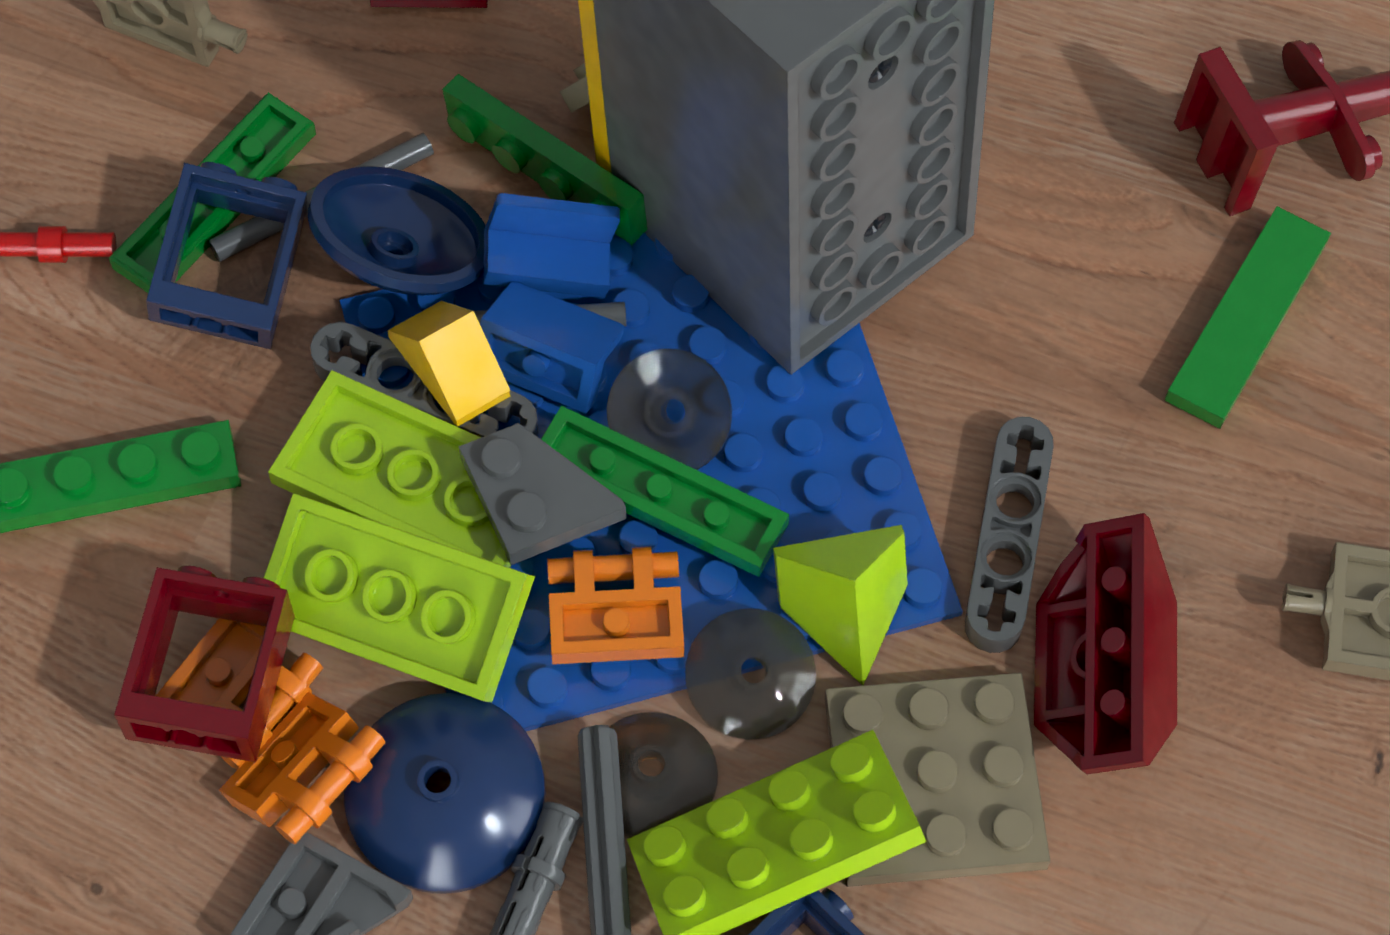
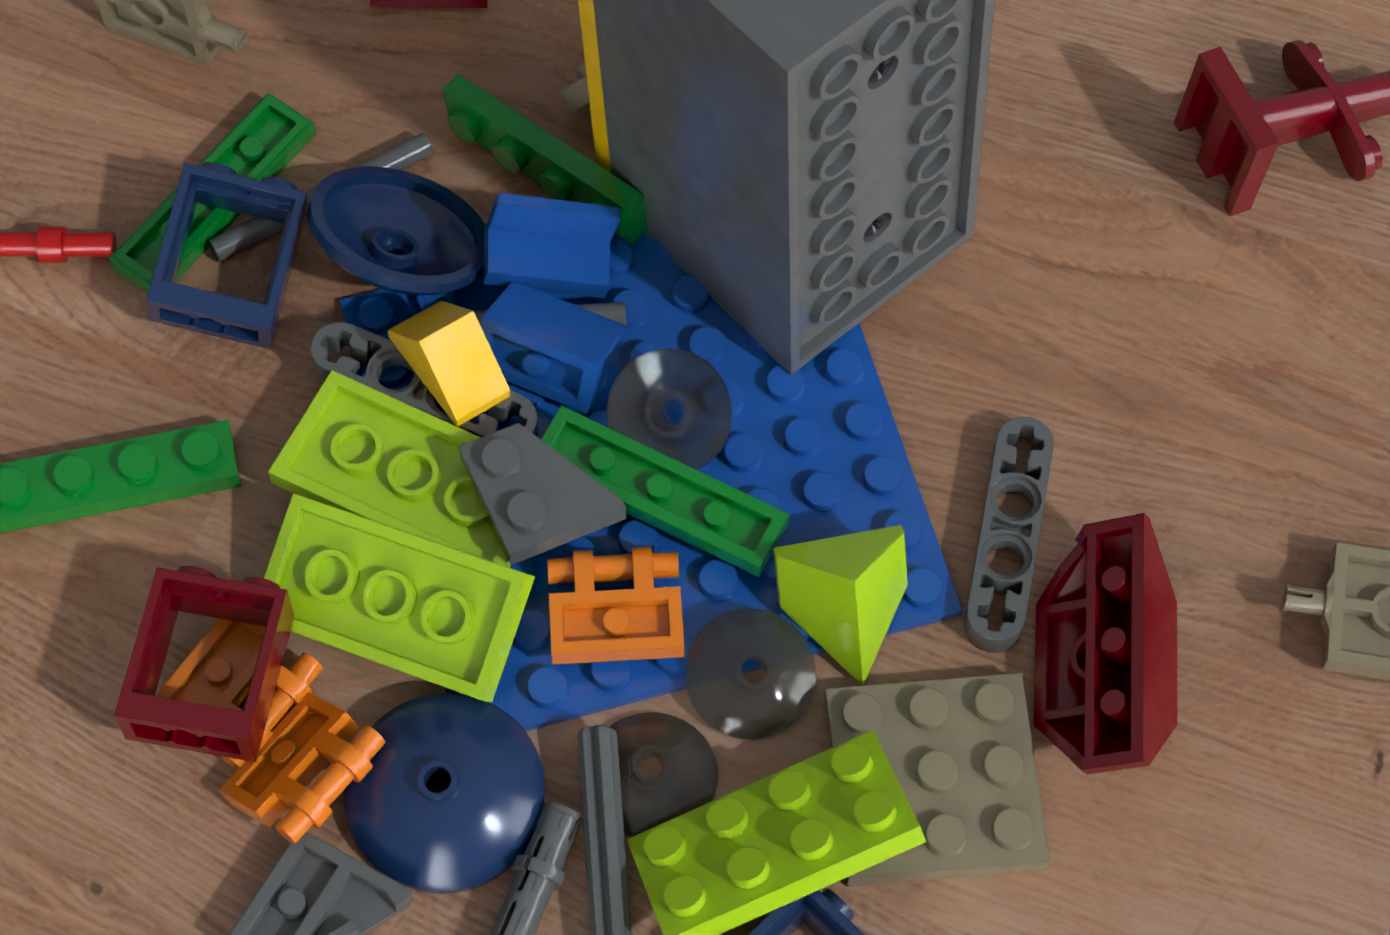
green tile [1164,206,1332,429] -> none

